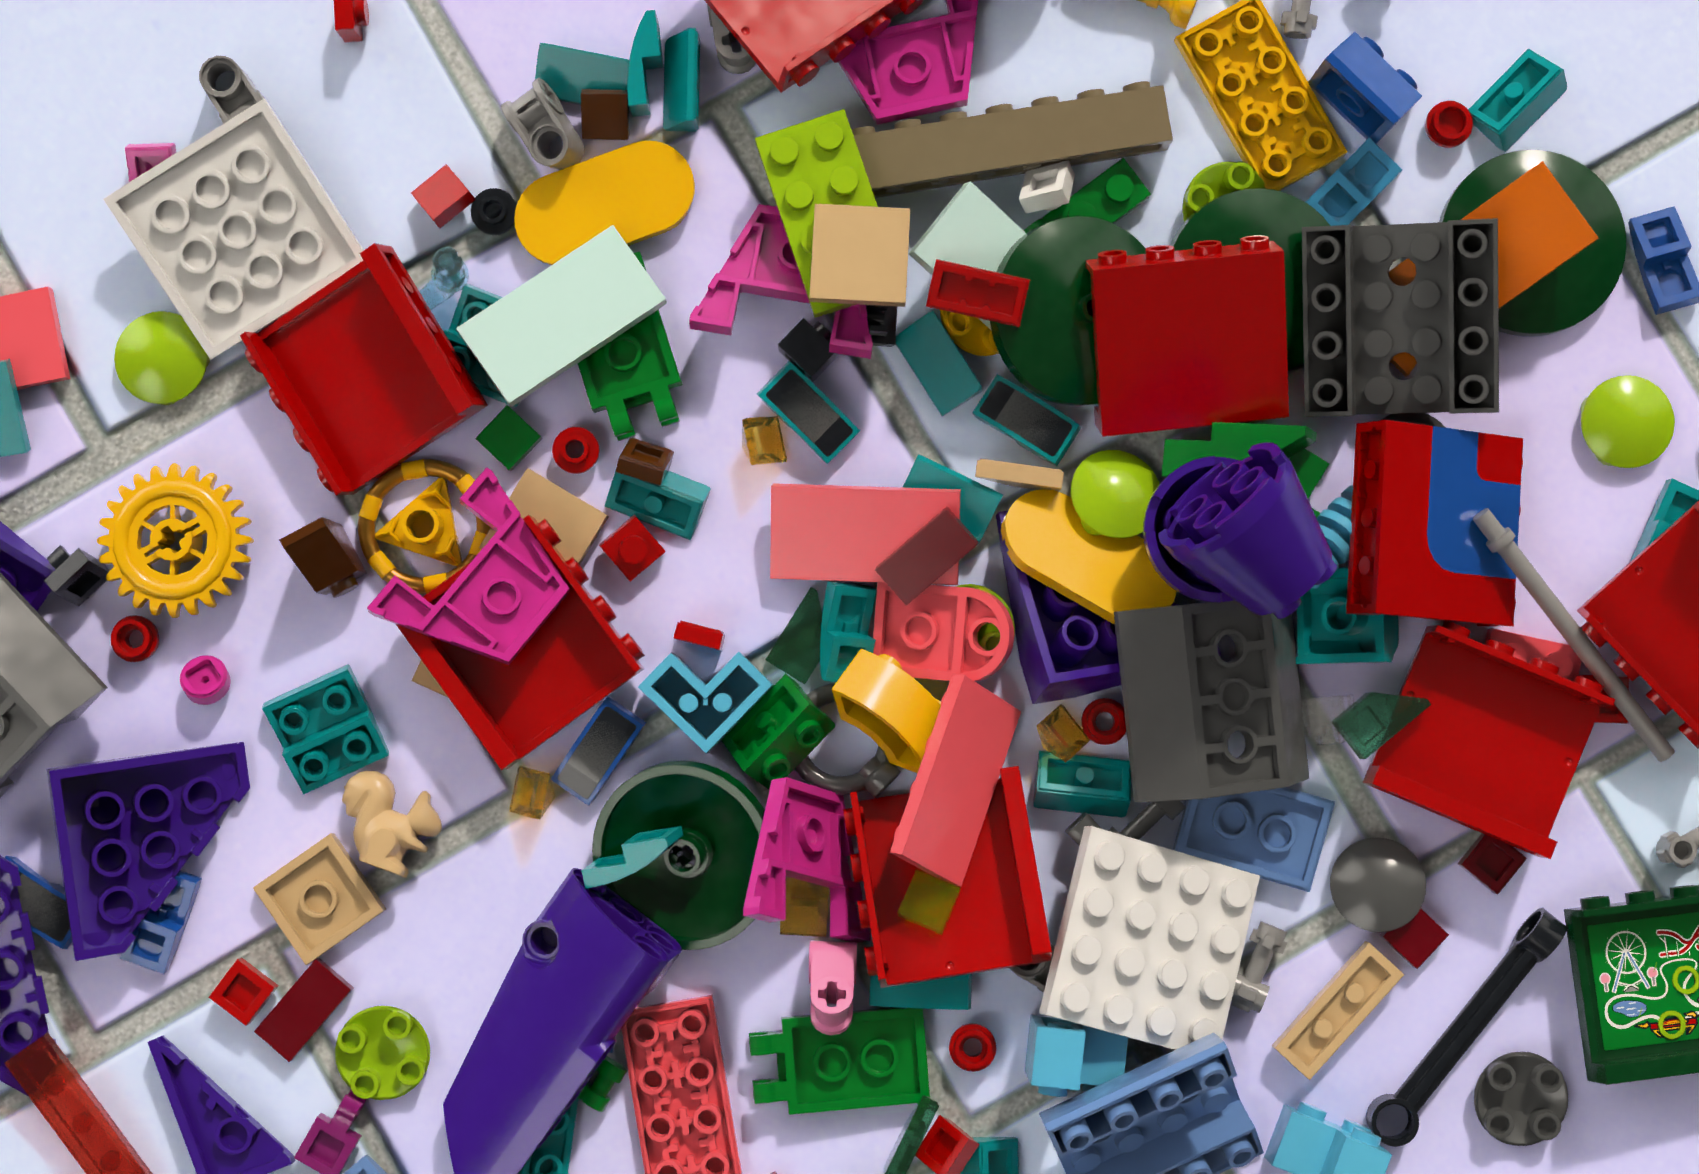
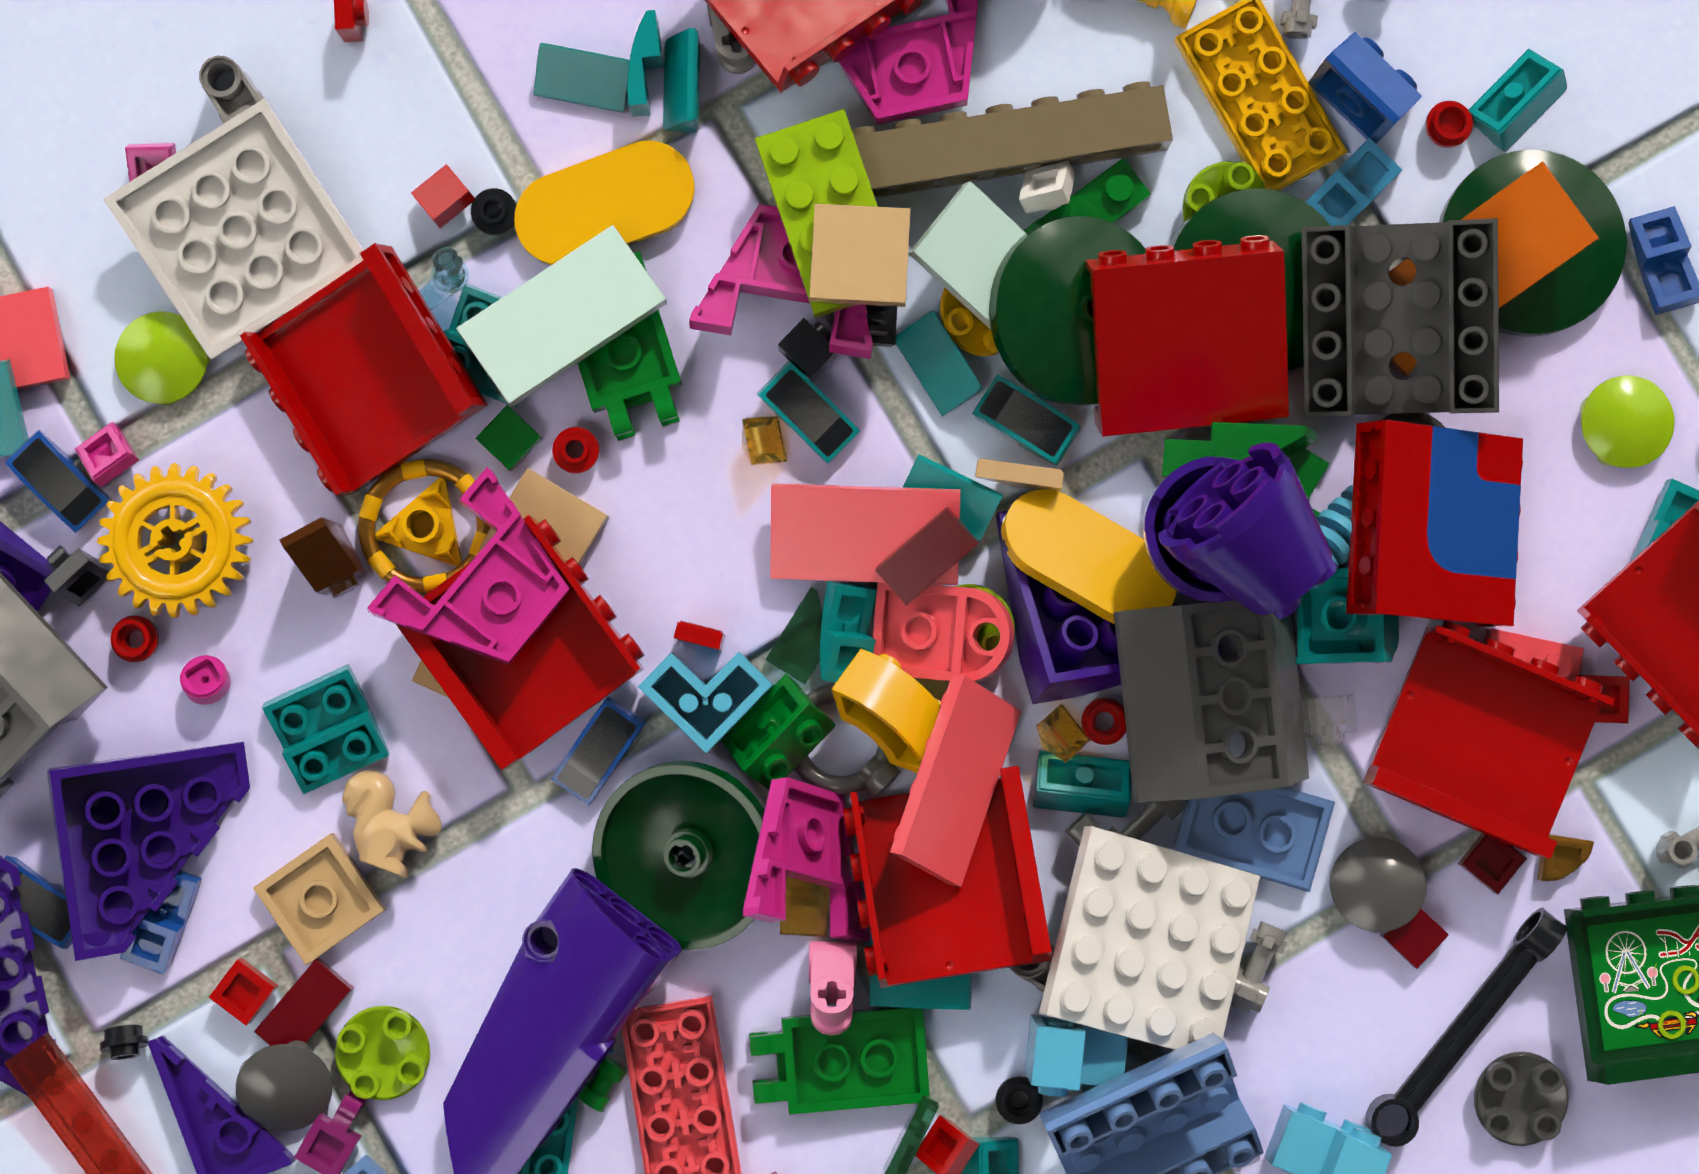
light grey piece [501,78,584,170] -> none
clear yellow slope [509,766,556,820] -> none
reddish brown tile [581,89,630,140] -> none
teal slope [581,826,683,889] -> none
red plate [599,514,666,582] -> none
teal slope [604,470,711,540] -> none
reddish brown tile [615,438,674,486] -> none
clear neon green tile [897,869,961,935] -> none
red plate [926,259,1030,327] -> none
red plate [949,1023,996,1072] -> none
lime dish [1071,450,1159,538] -> none
tan plate [1271,941,1405,1080] -> none
clear green tile [1331,692,1431,759] -> none
light grey bar [1473,508,1675,762] -> none
none -> slope [5,429,109,533]
none -> dark pink tile [74,422,139,487]
none -> black plate [99,1025,149,1060]
none -> dark grey dish [235,1040,333,1132]
none -> black plate [995,1076,1043,1124]
none -> pearl gold tile [1537,834,1594,881]

